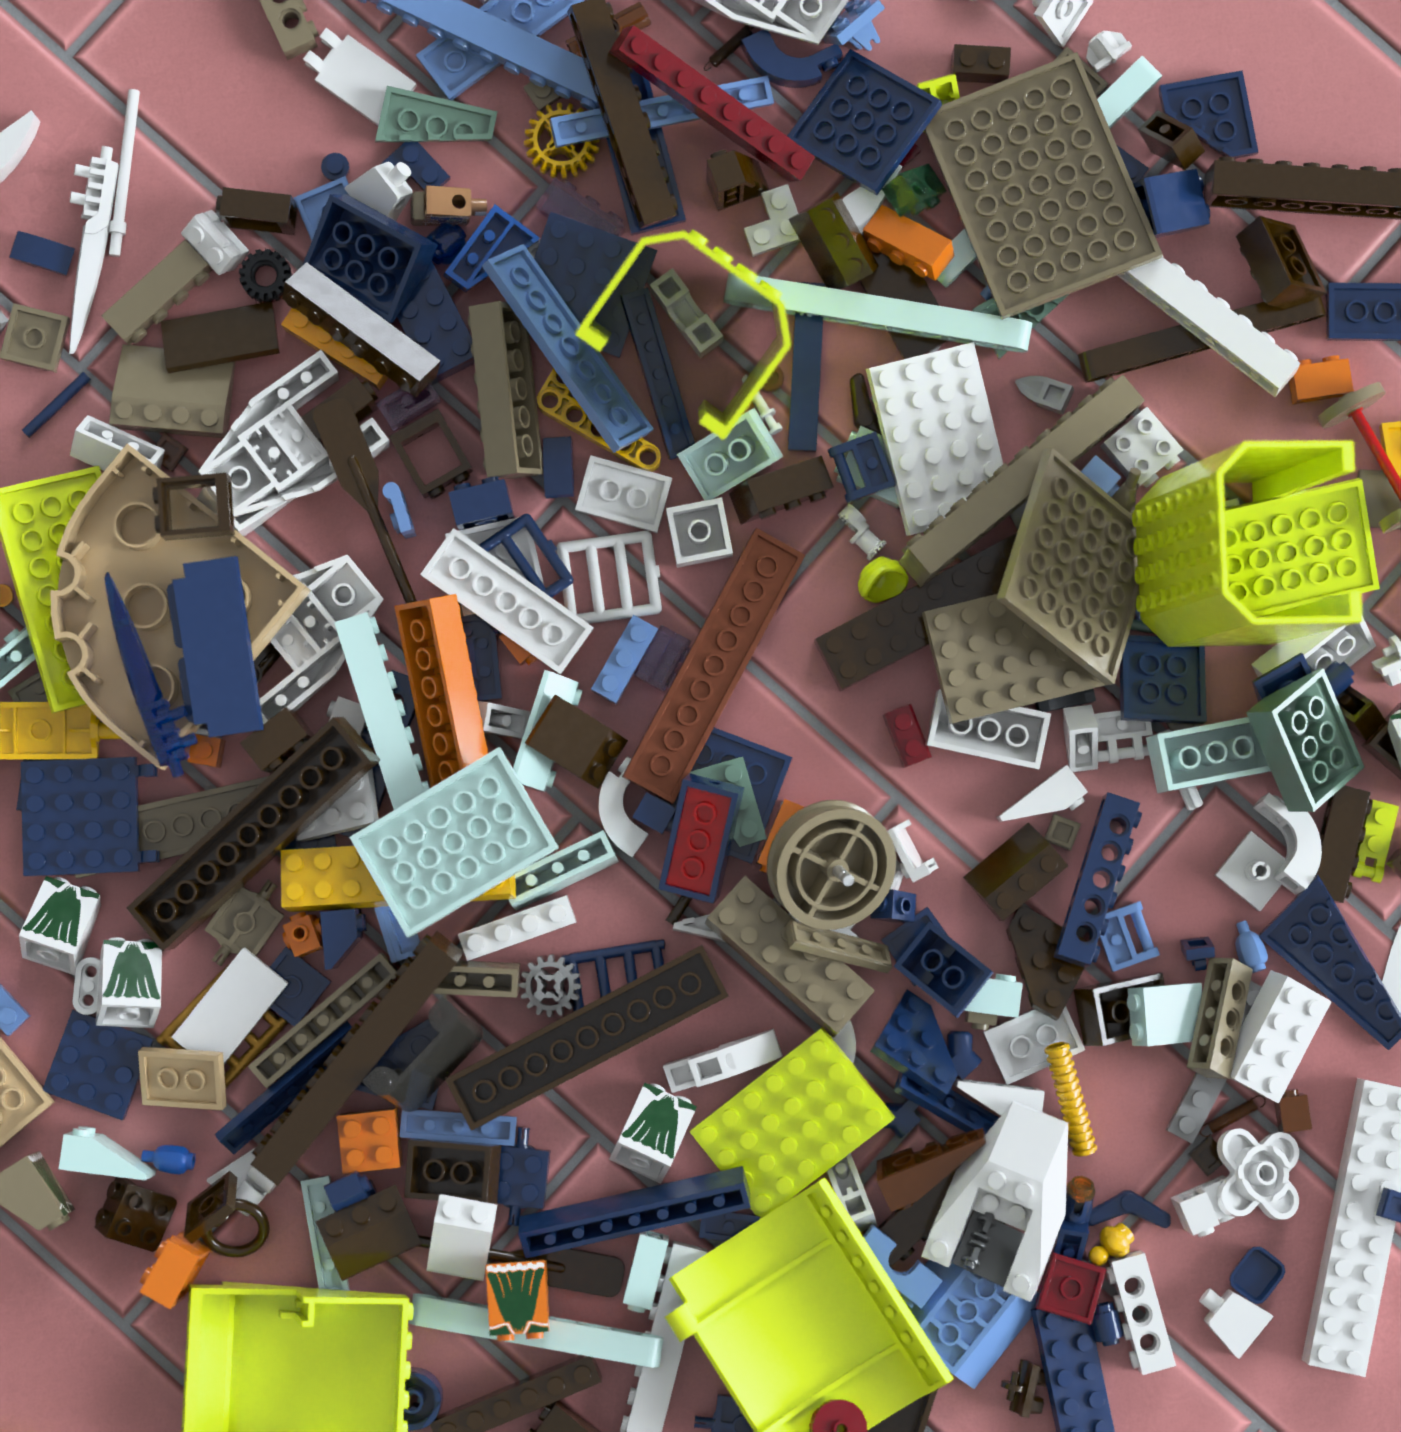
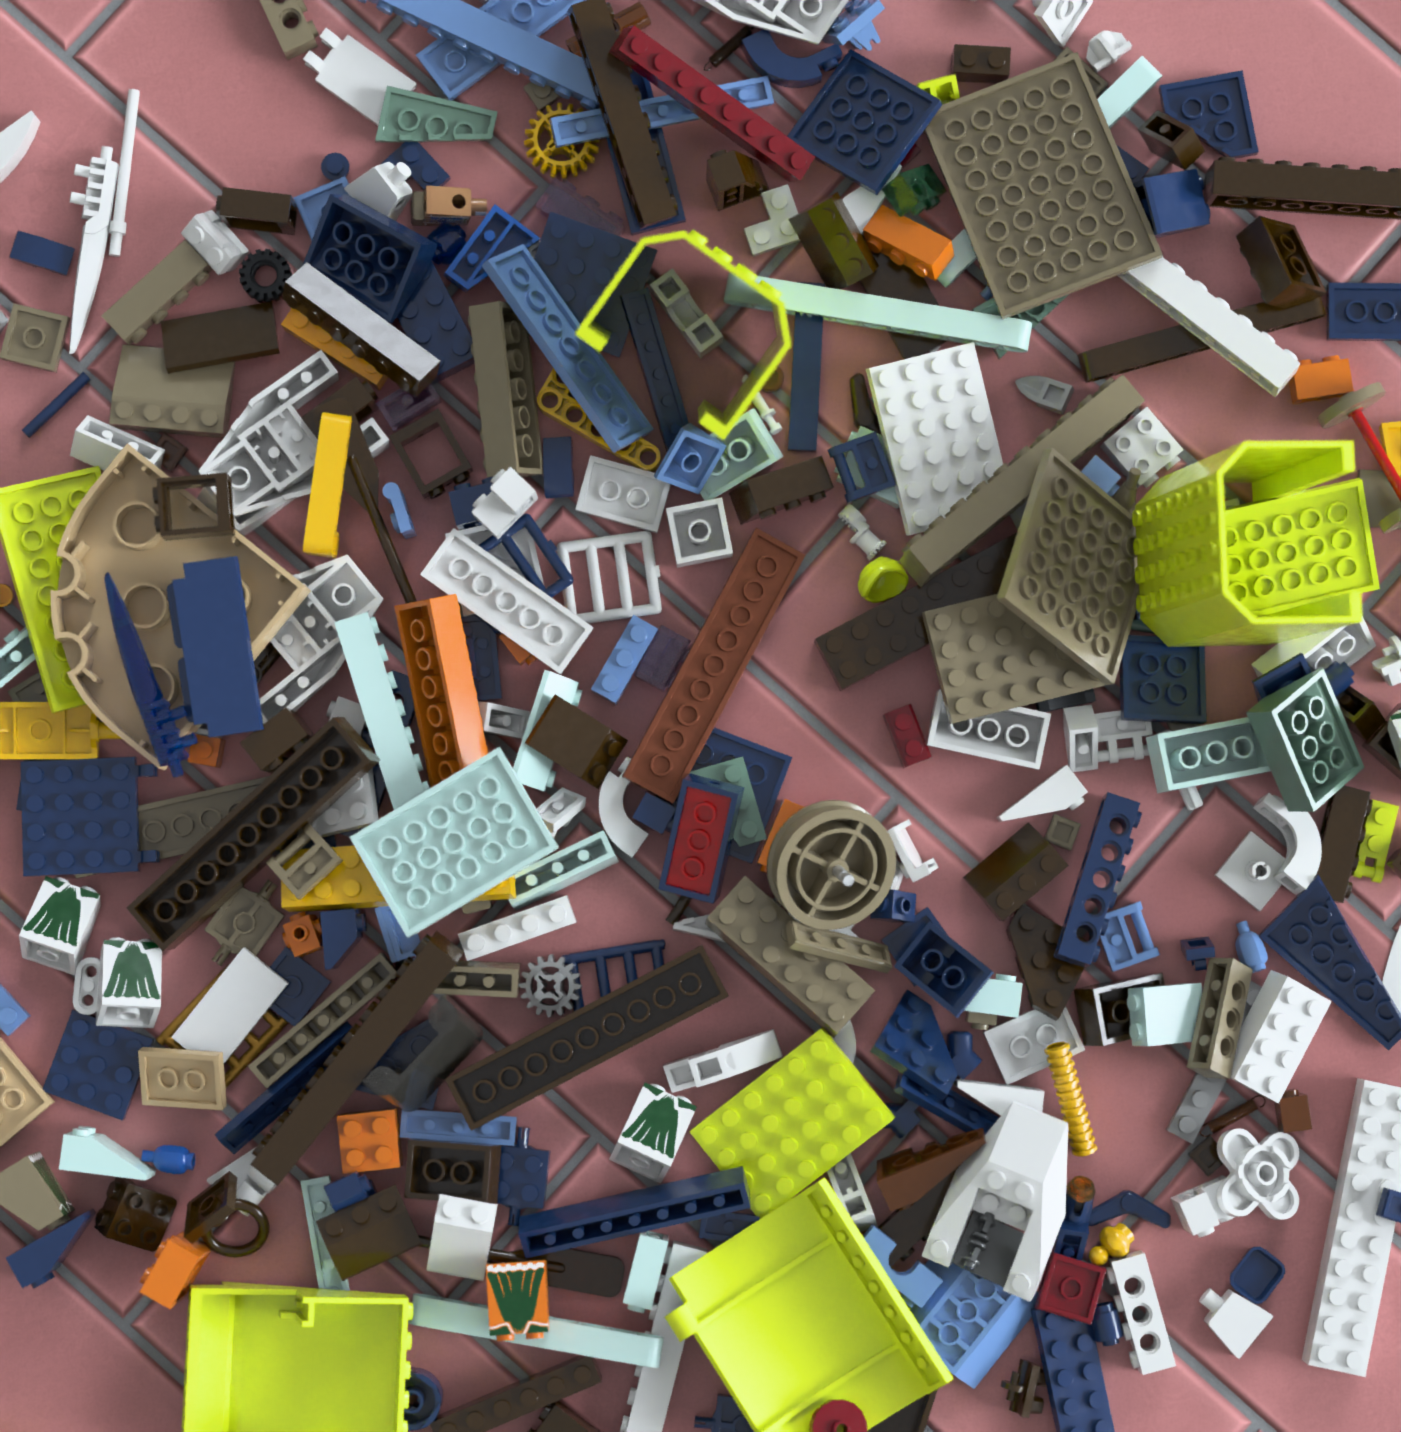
none -> dark blue slope [6,1209,96,1289]
none -> dark tan plate [266,823,343,900]
none -> yellow beam [303,412,352,559]
none -> dark tan tile [462,900,493,914]
none -> white brick [472,467,538,539]
none -> white tile [537,787,586,838]
none -> medium blue slope [654,423,727,494]

